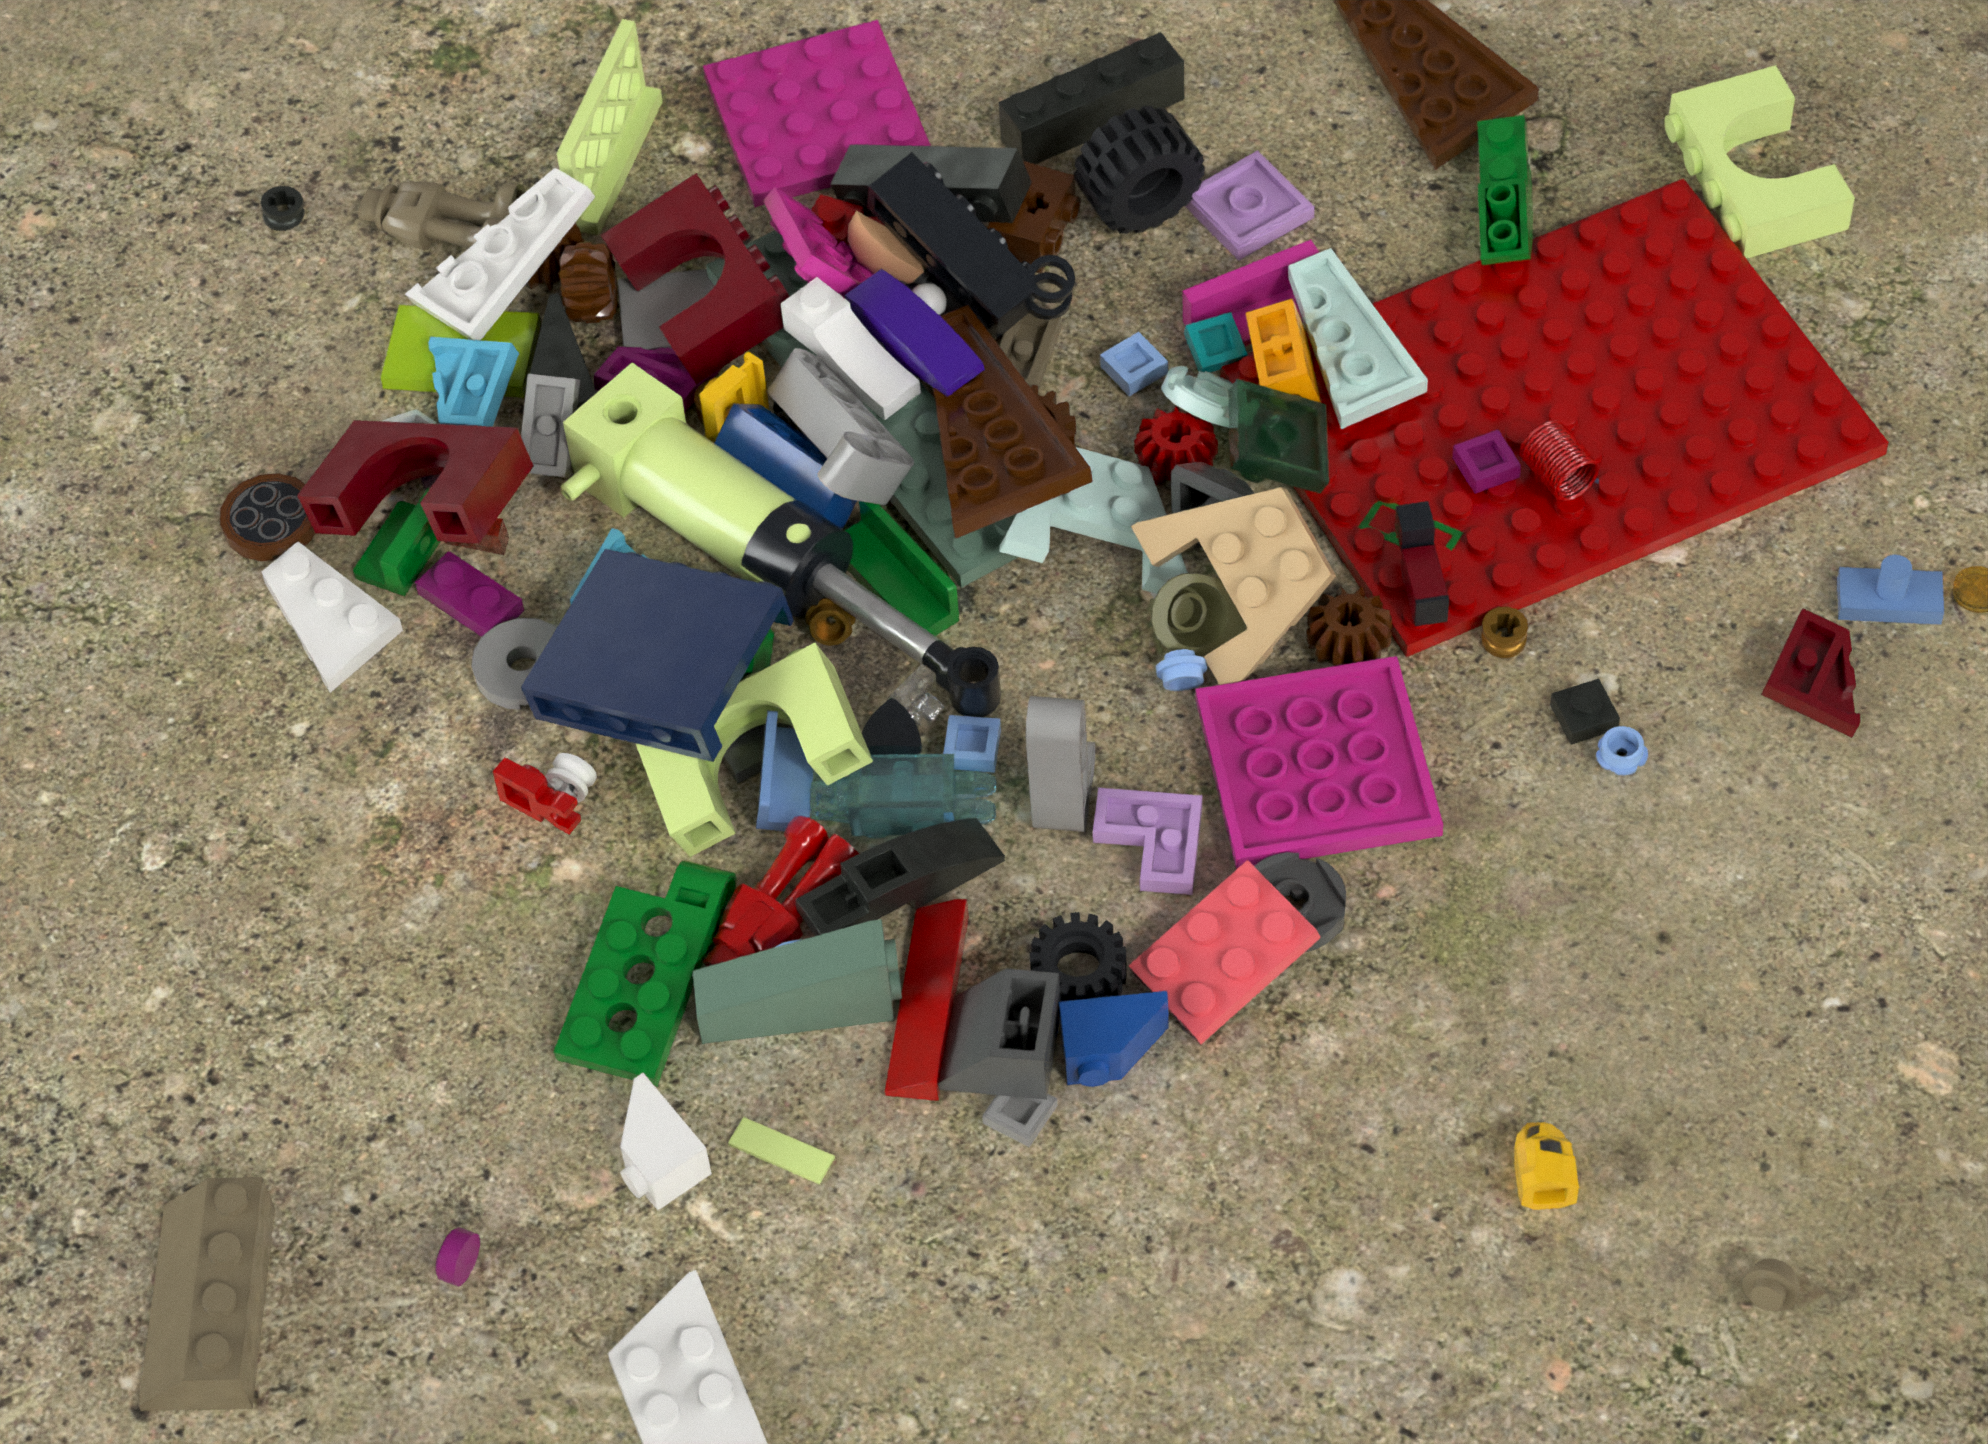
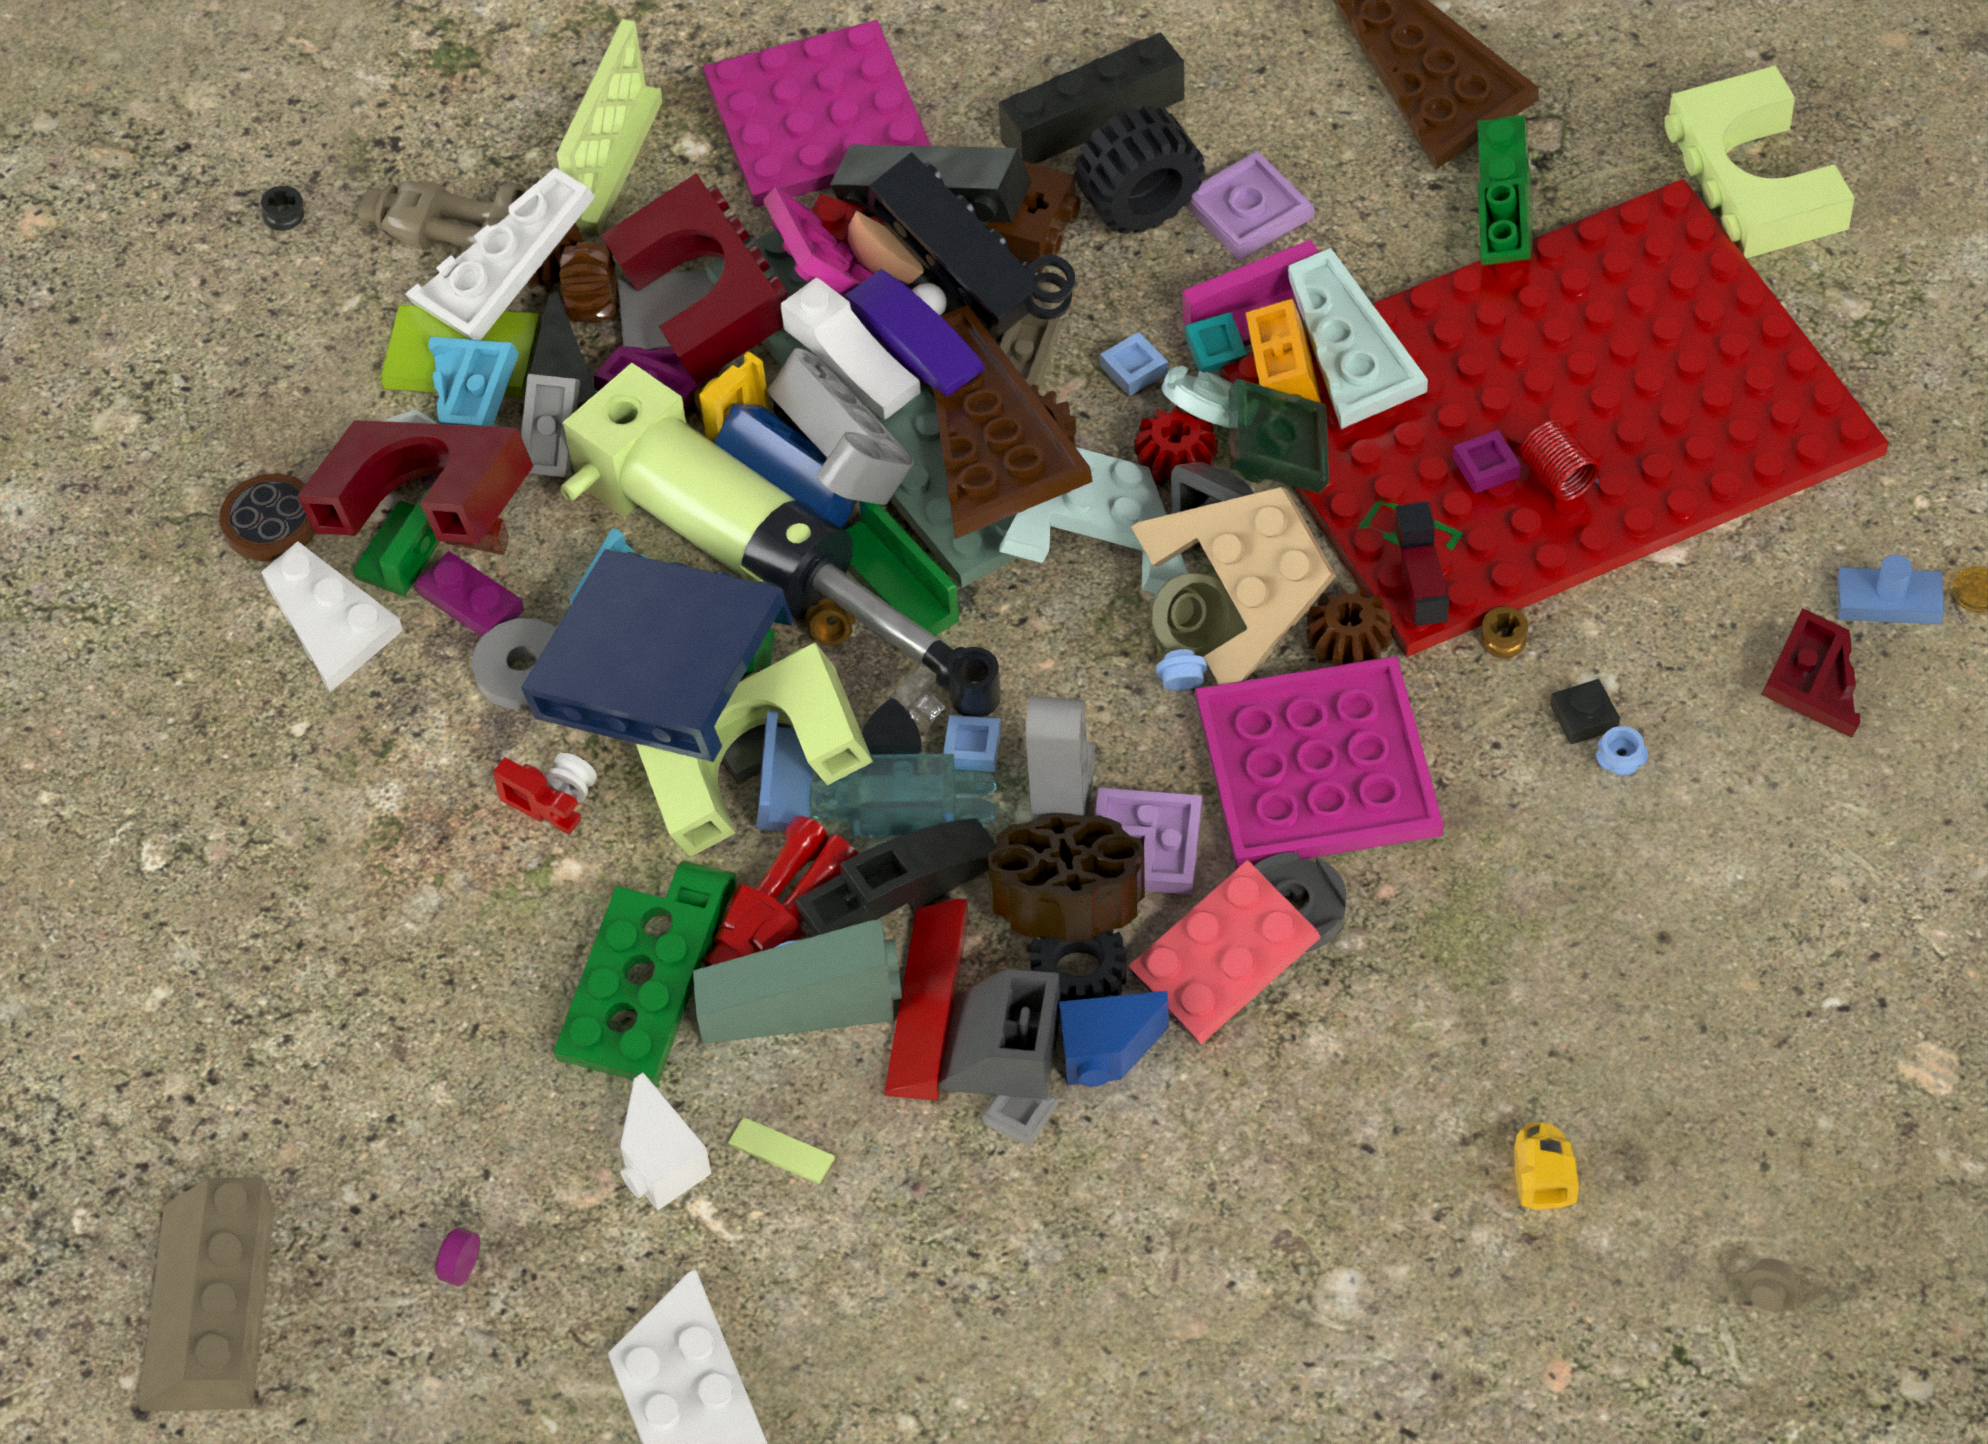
none -> dark brown connector [988,813,1145,942]

